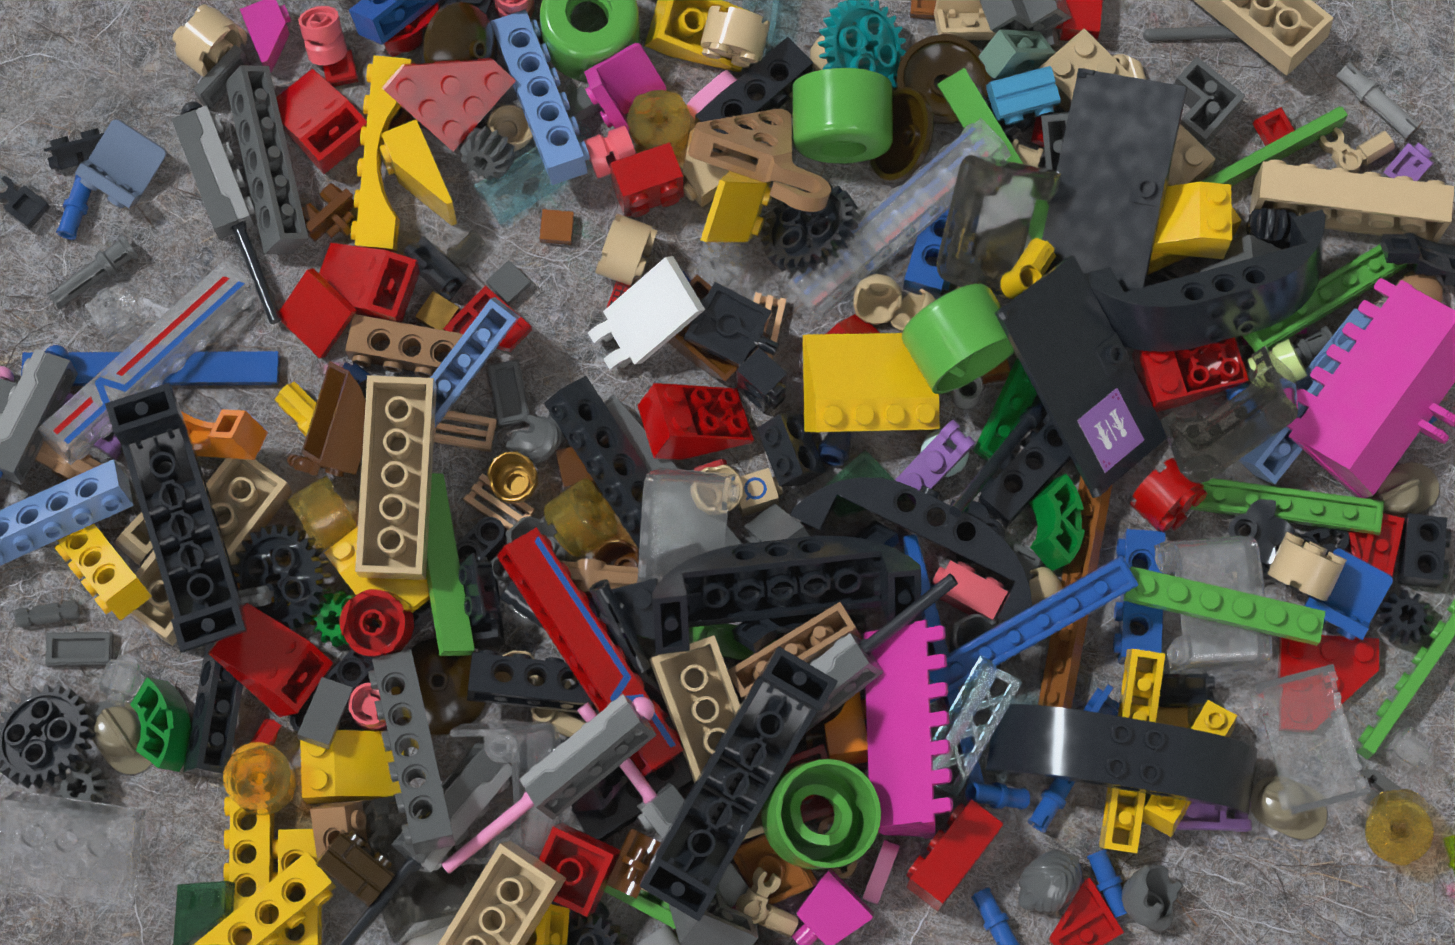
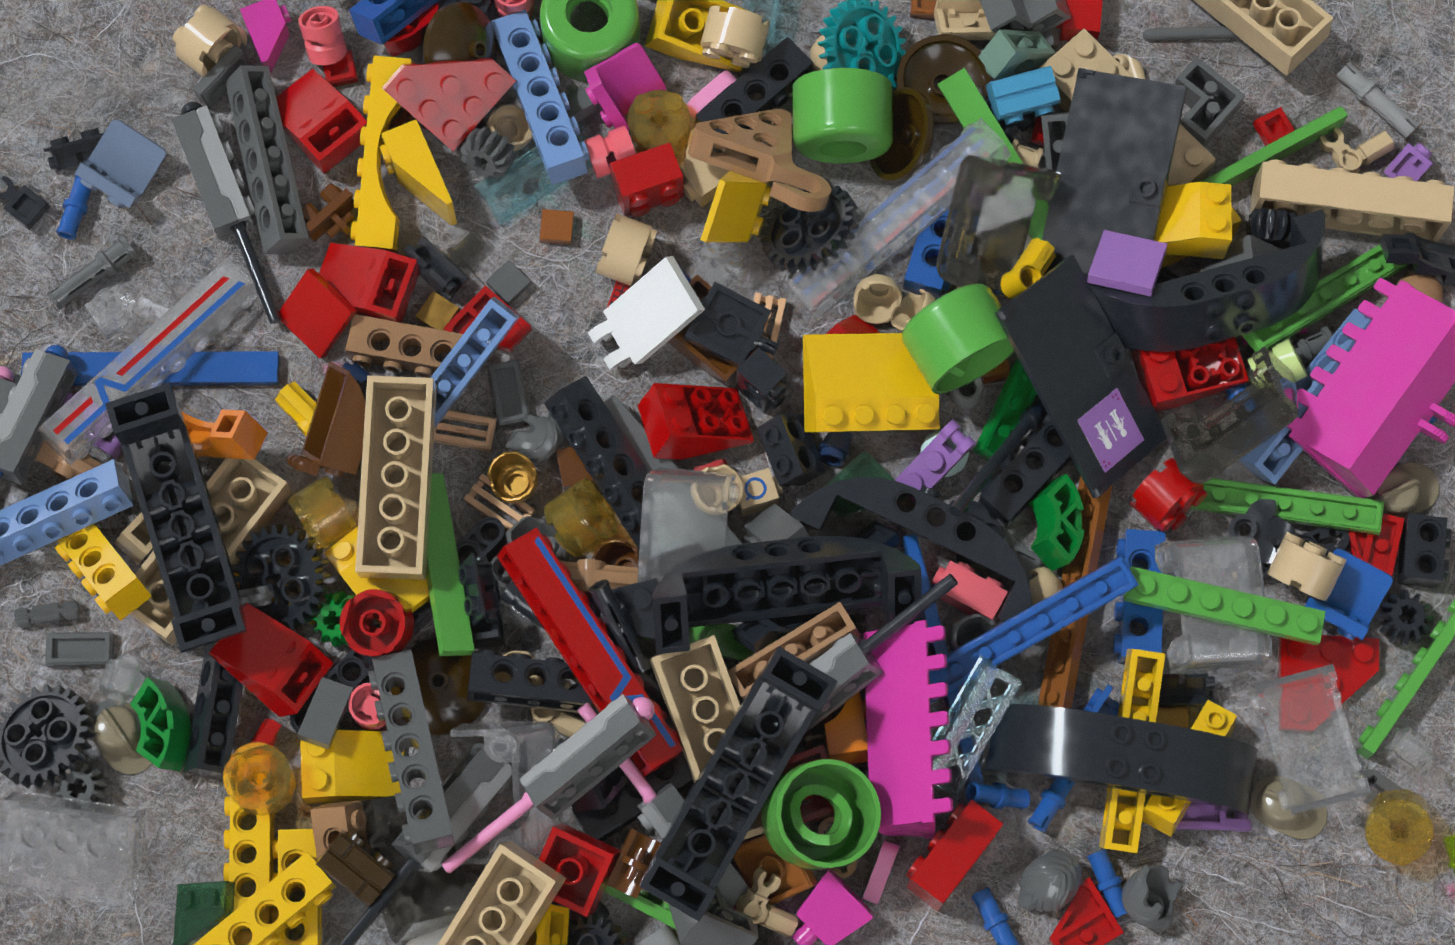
none -> medium lavender tile [1087,230,1167,297]

